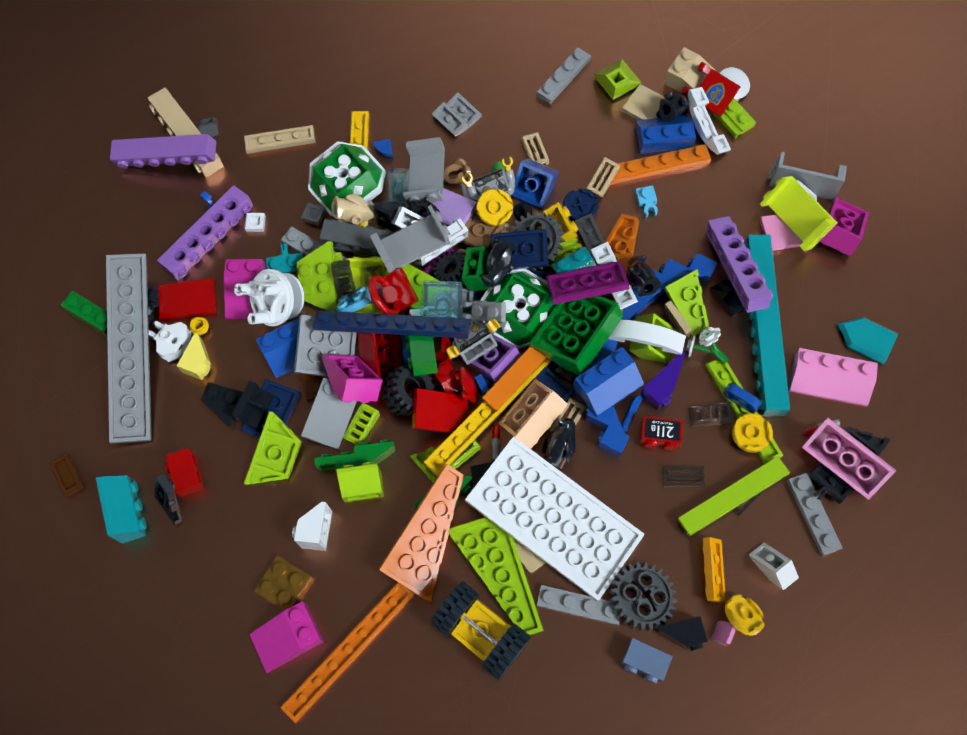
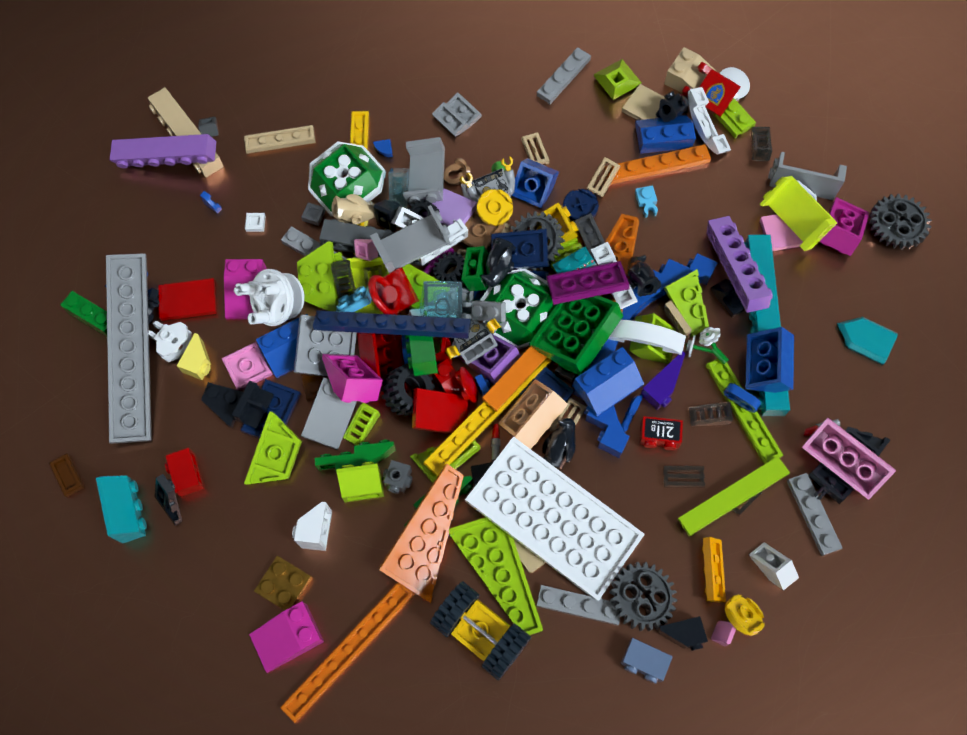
medium lavender brick [157,185,253,281] -> none
yellow plate [189,317,209,335] -> none
teal plate [266,244,304,274] -> none
black tile [513,202,532,221] -> none
yellow tile [732,413,773,453] -> none
bright pink slope [789,348,878,407] -> none
none -> bright pink tile [222,342,273,391]
none -> bright pink slope [354,239,378,261]
none -> dark grey brick [382,460,413,494]
none -> blue slope [745,327,794,393]
none -> clear smoke slope [751,126,772,161]
none -> dark grey gear [869,194,932,250]

